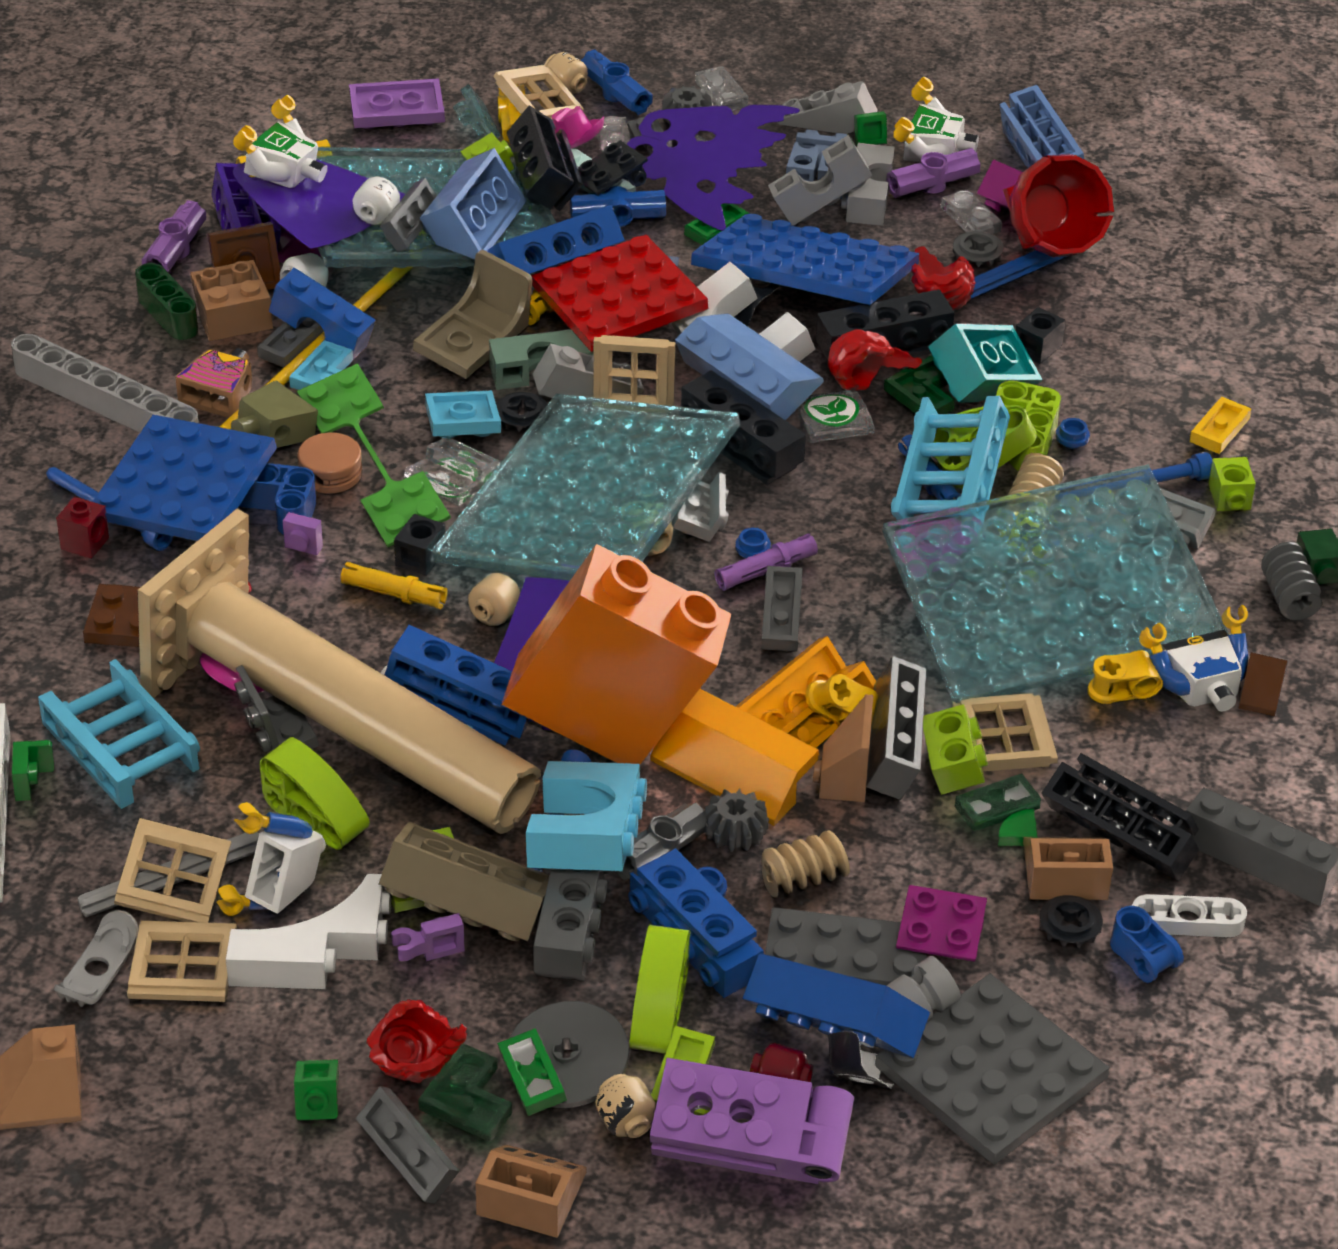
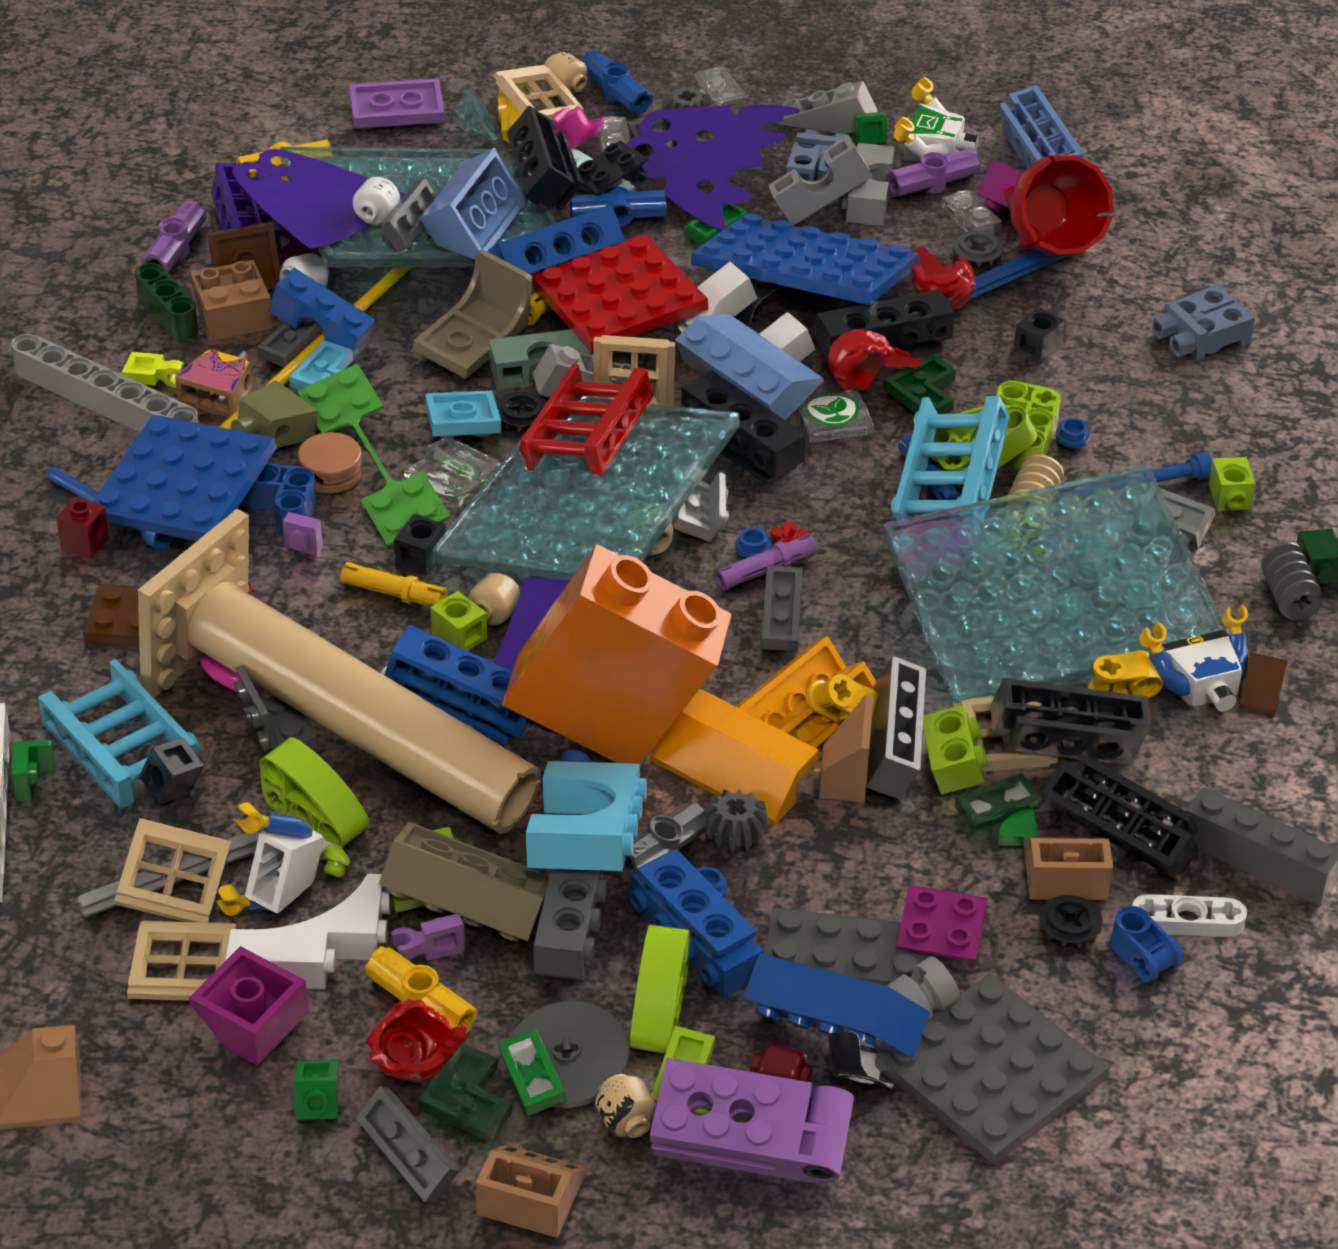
light grey piece [53,910,139,1007] -> none
white torso [233,95,327,188] -> none
lime bracket [460,132,514,172] -> none
tan piece [761,831,850,897] -> none
teal slope [928,324,1043,402] -> none
yellow plate [1189,396,1252,454] -> none
none -> neon yellow plate [122,352,183,388]
none -> black brick [139,737,204,804]
none -> magenta slope [189,946,308,1065]
none -> lime arm [320,841,350,878]
none -> yellow piece [365,946,477,1033]
none -> lime brick [430,591,487,651]
none -> red fence [519,364,653,476]
none -> red plant [770,522,810,543]
none -> black brick [991,678,1151,765]
none -> sand blue hips [1152,284,1255,361]

